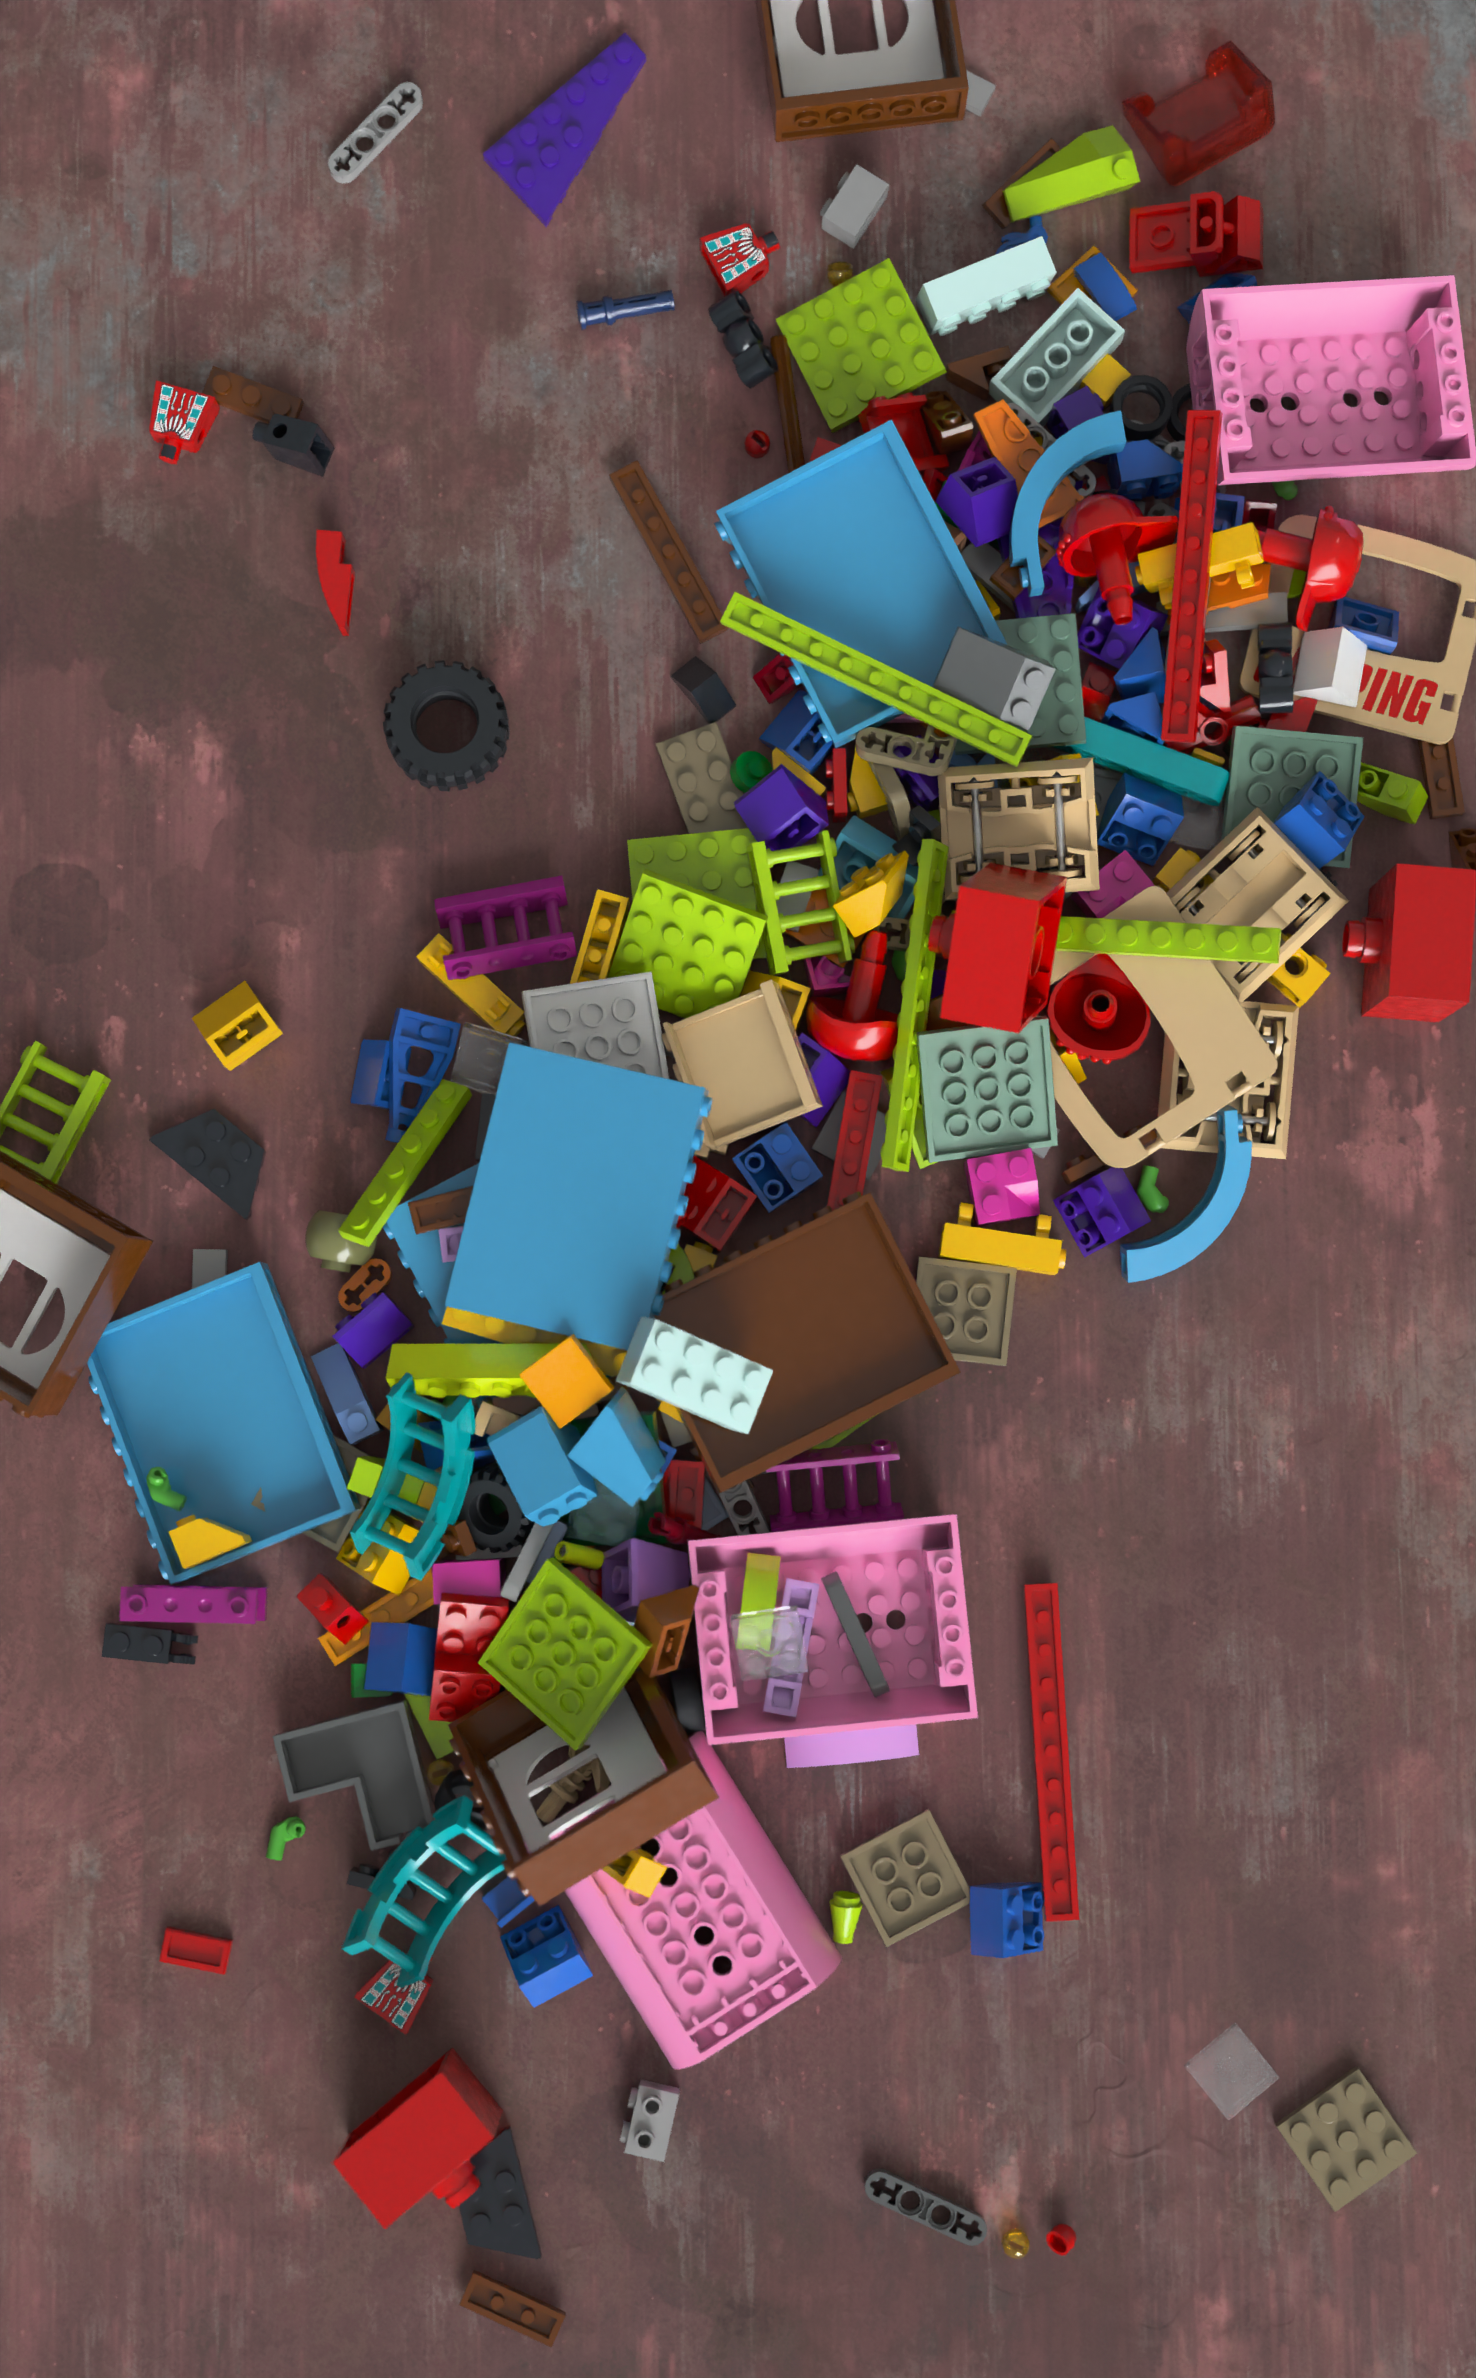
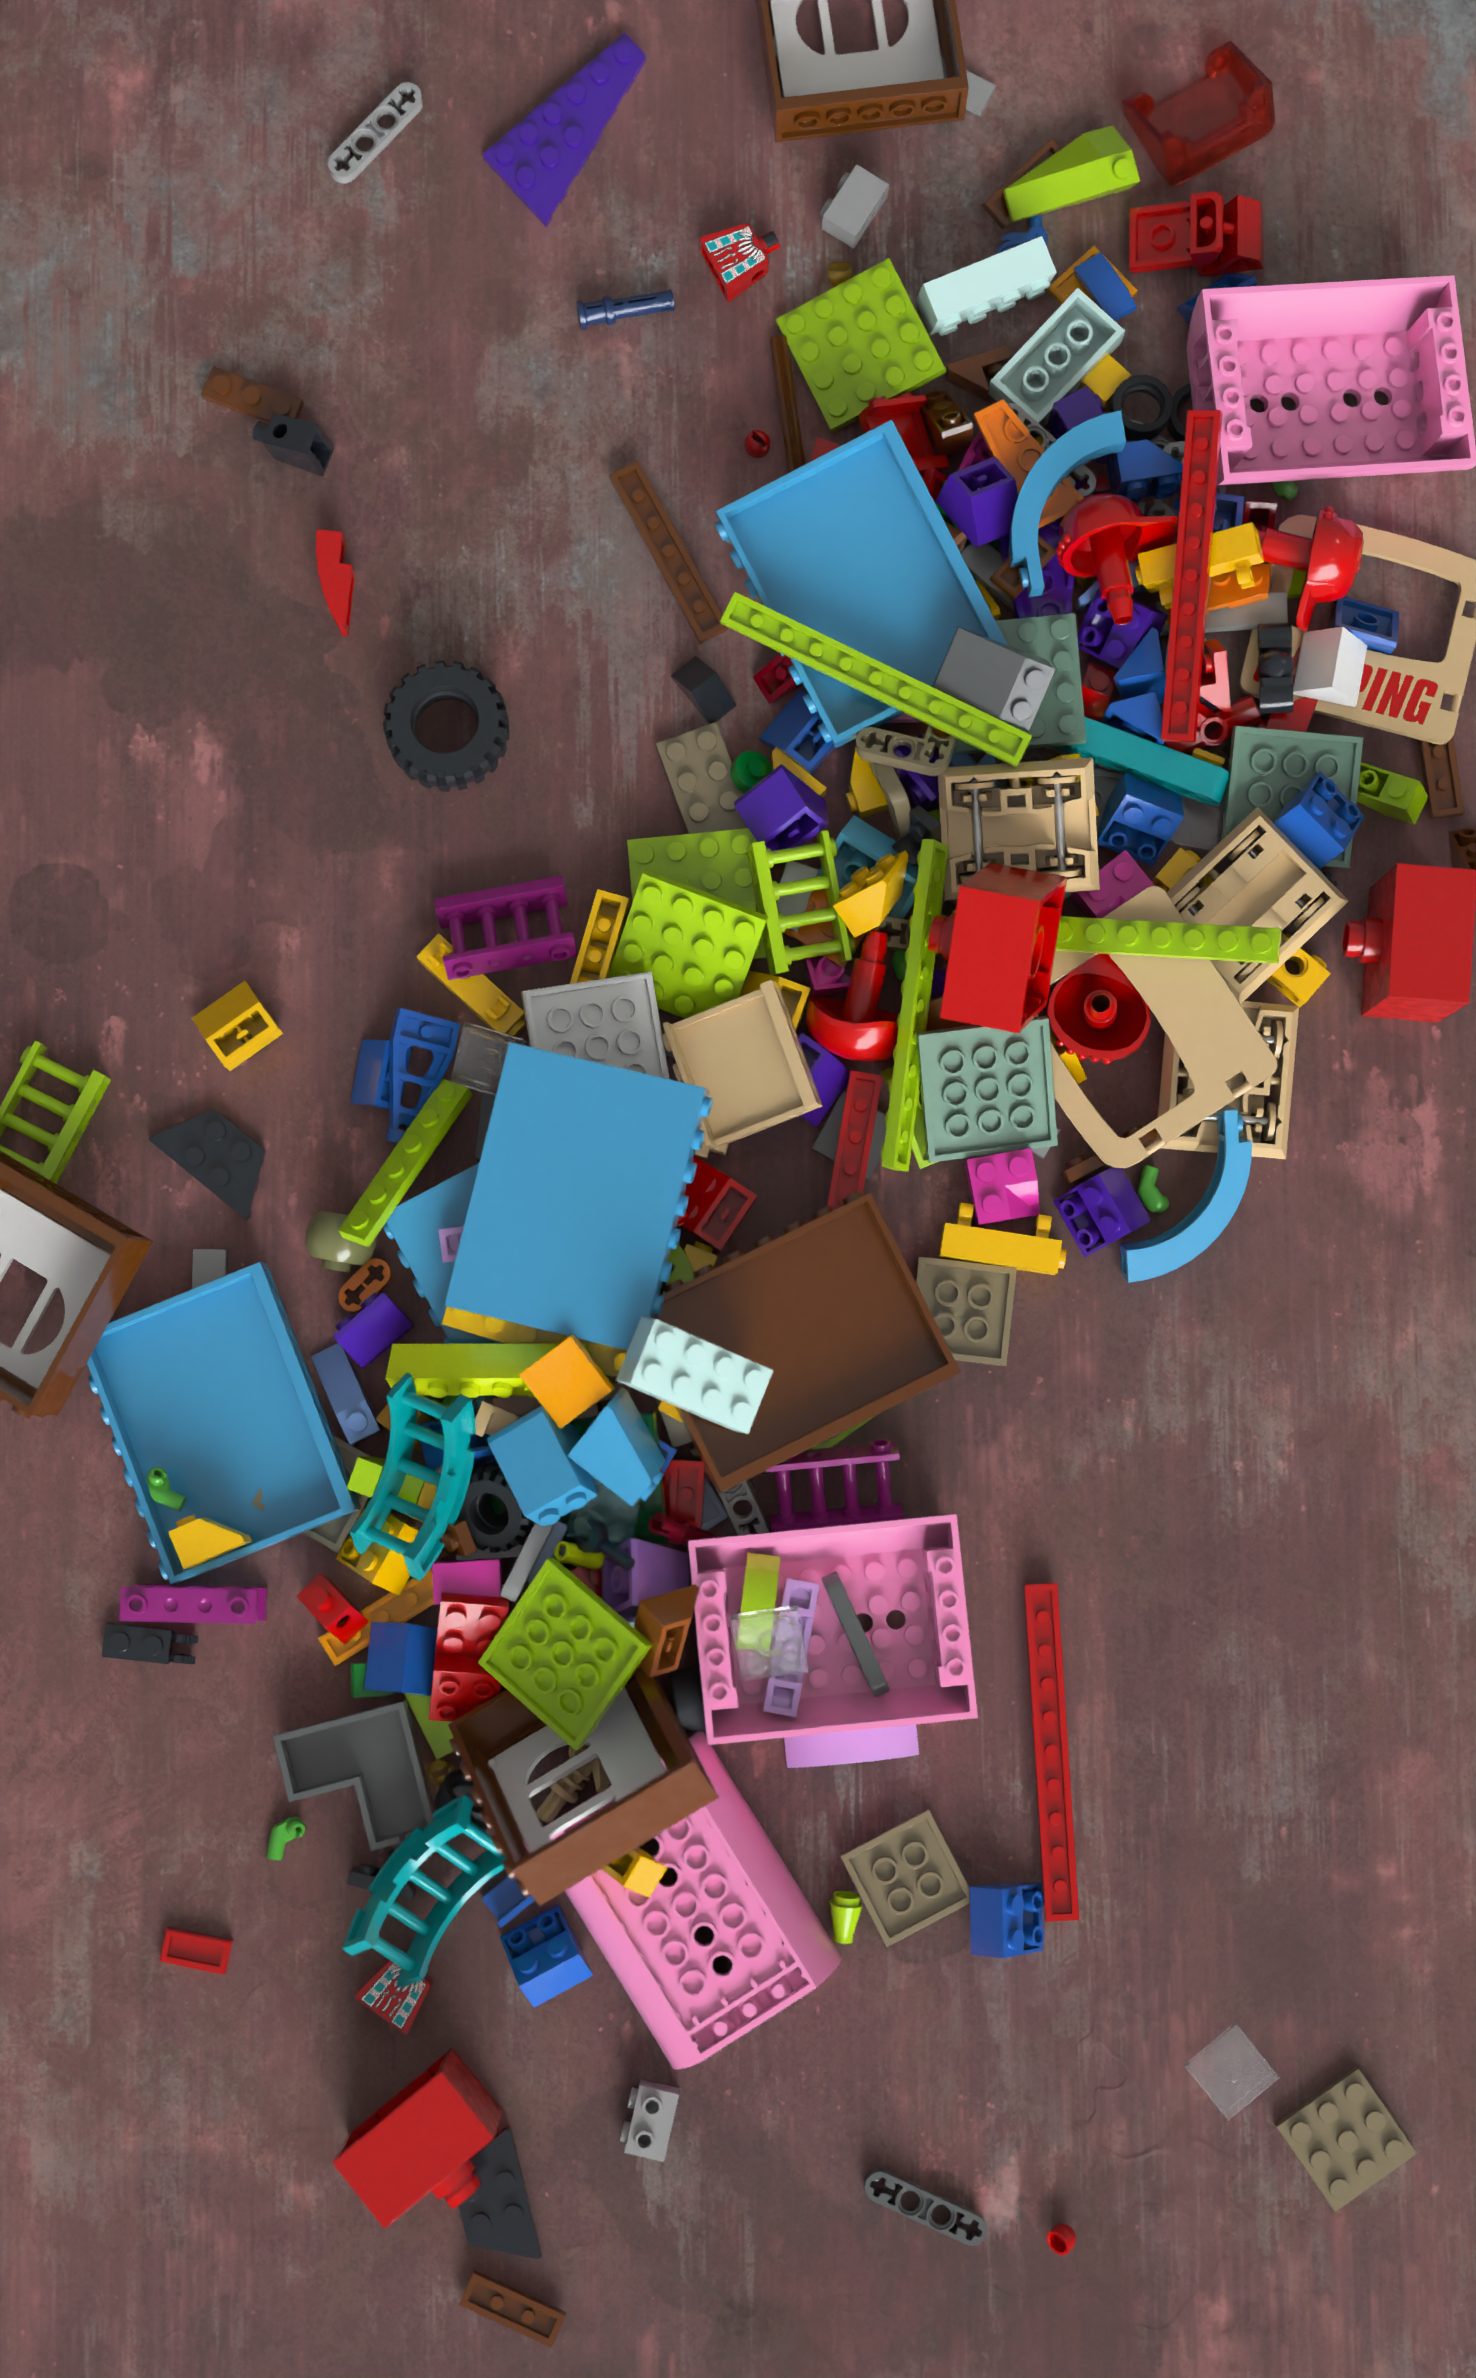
torso [149,380,220,464] -> none
reddish brown plate [408,1185,474,1235] -> none
black piece [708,290,778,389] -> none
blue slope [732,1122,823,1213] -> none
red plate [826,748,847,823] -> none
clear yellow hinge [1002,2229,1030,2259] -> none
none -> black piece [575,1519,635,1570]

